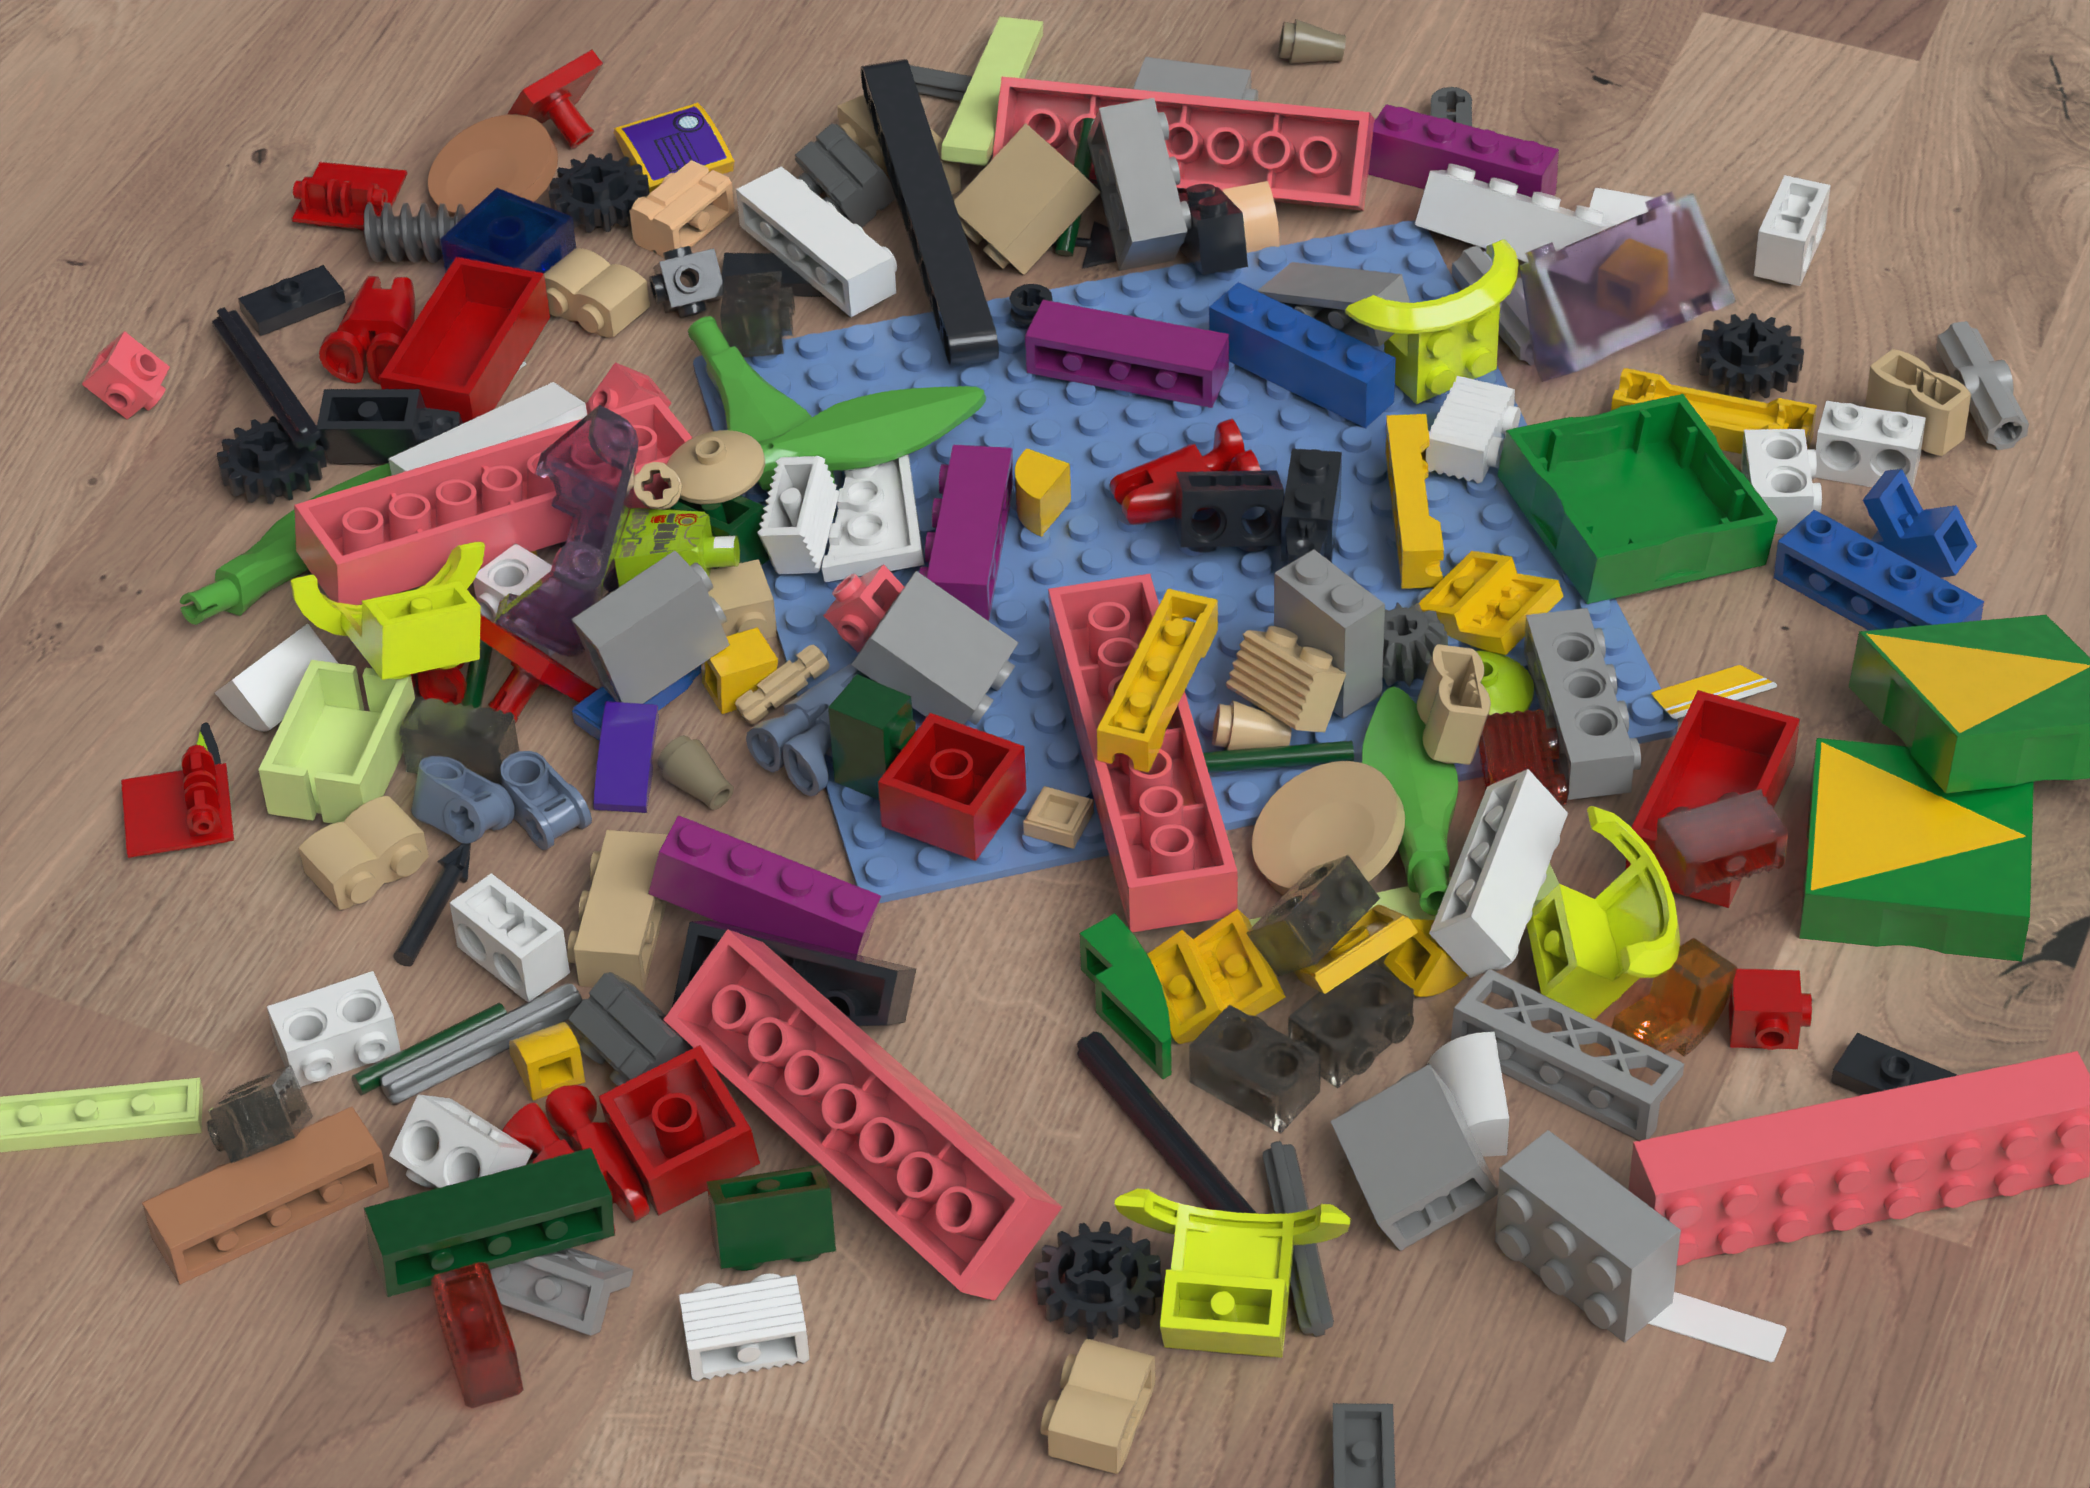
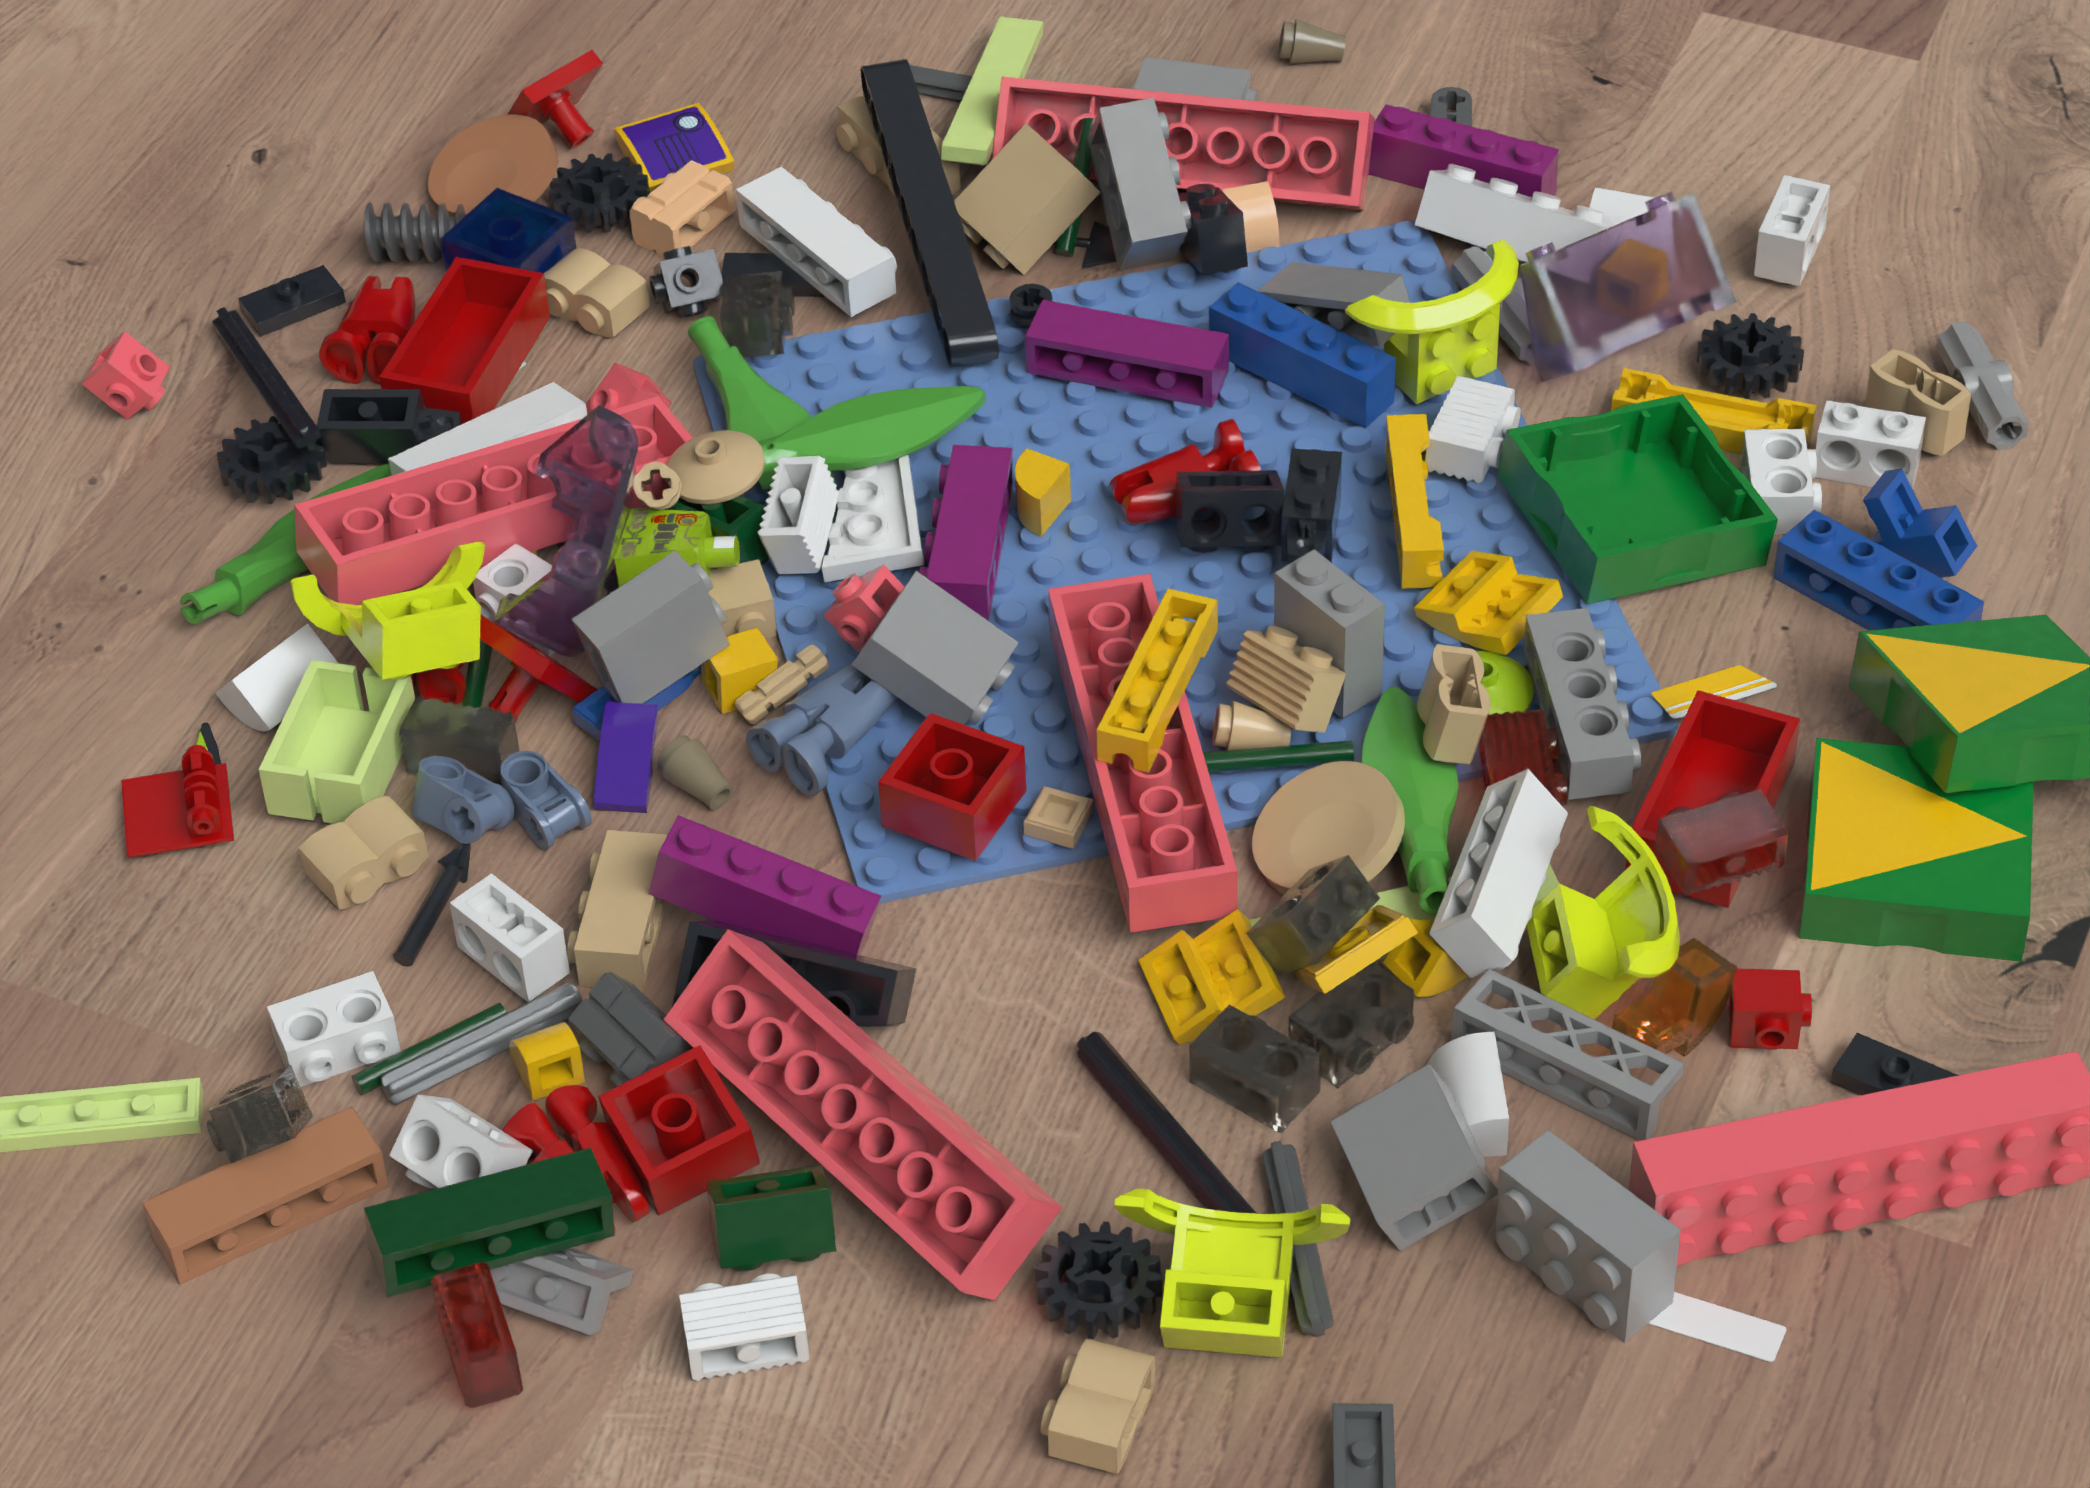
red hinge [292,162,408,230] -> none
dark grey brick [795,123,896,228] -> none
dark green brick [828,674,916,801] -> none
green slope [1079,913,1172,1079] -> none
dark grey gear [1383,602,1448,688] -> none

